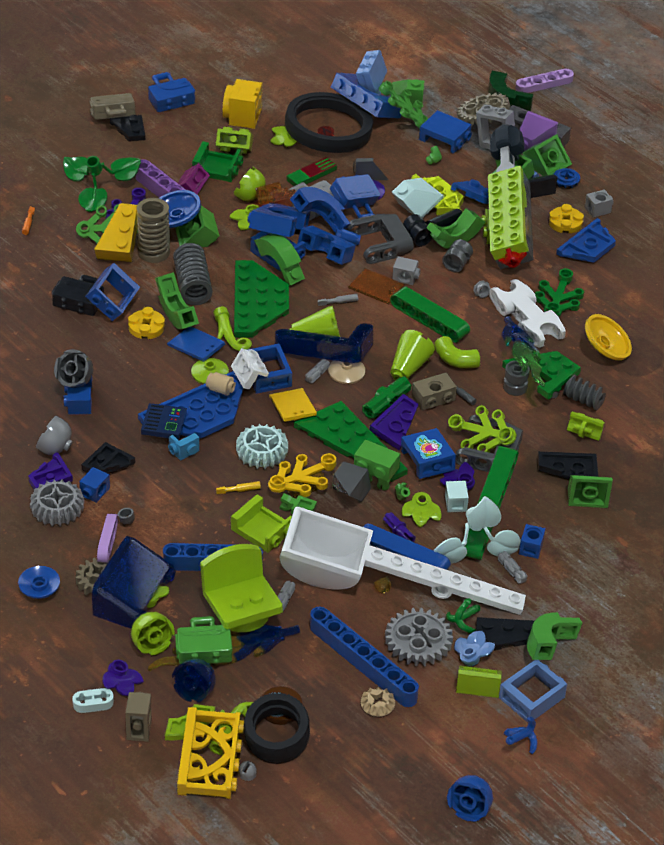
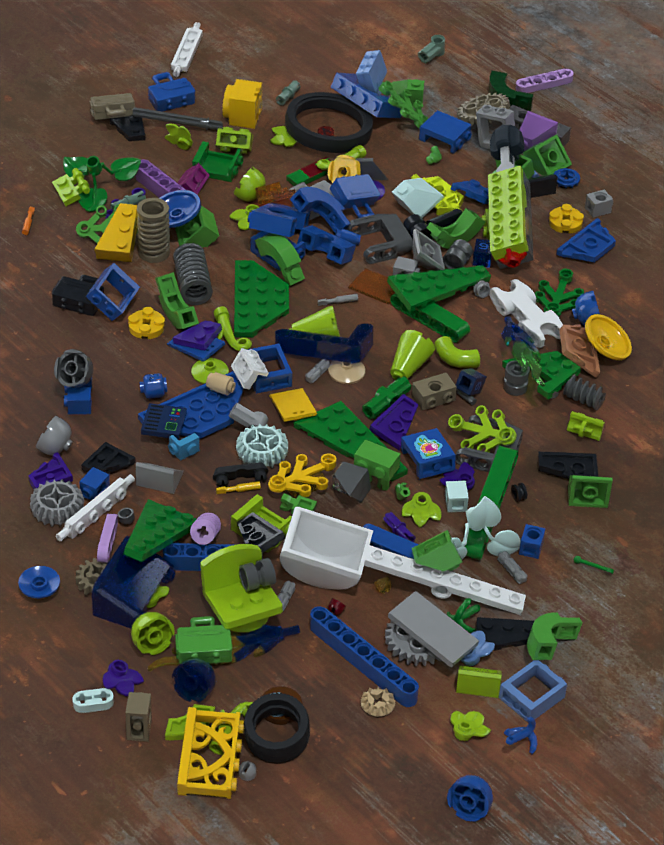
none -> lime plate [52,168,90,206]
none -> white plate [55,474,135,542]
none -> sand green pin [110,190,146,212]
none -> green wing [124,499,196,562]
none -> dark grey axle [133,107,223,130]
none -> light grey slope [136,462,183,494]
none -> blue head [139,373,167,399]
none -> lime plate [164,124,193,150]
none -> white plate [171,22,202,77]
none -> dark purple wing [173,320,222,351]
none -> lavender piece [190,512,221,545]
none -> black piece [213,462,269,487]
none -> light grey piece [229,403,268,429]
none -> black wing [237,512,285,553]
none -> dark grey wheel [239,558,276,592]
none -> sand green pin [276,81,301,105]
none -> lime plant [316,145,366,170]
none -> yellow plate [328,155,361,183]
none -> dark red hinge [328,598,346,616]
none -> green wing [387,265,491,312]
none -> light grey tile [388,591,479,668]
none -> bright green slope [411,530,462,571]
none -> light grey slope [413,229,445,271]
none -> sand green piece [418,35,445,64]
none -> lime plate [450,711,491,741]
none -> dark blue brick [455,368,487,395]
none -> clear blue brick [473,238,492,268]
none -> black bush [511,483,528,502]
none -> nougat wing [559,325,600,378]
none -> blue cylinder [572,291,600,326]
none -> green hinge [574,556,614,574]

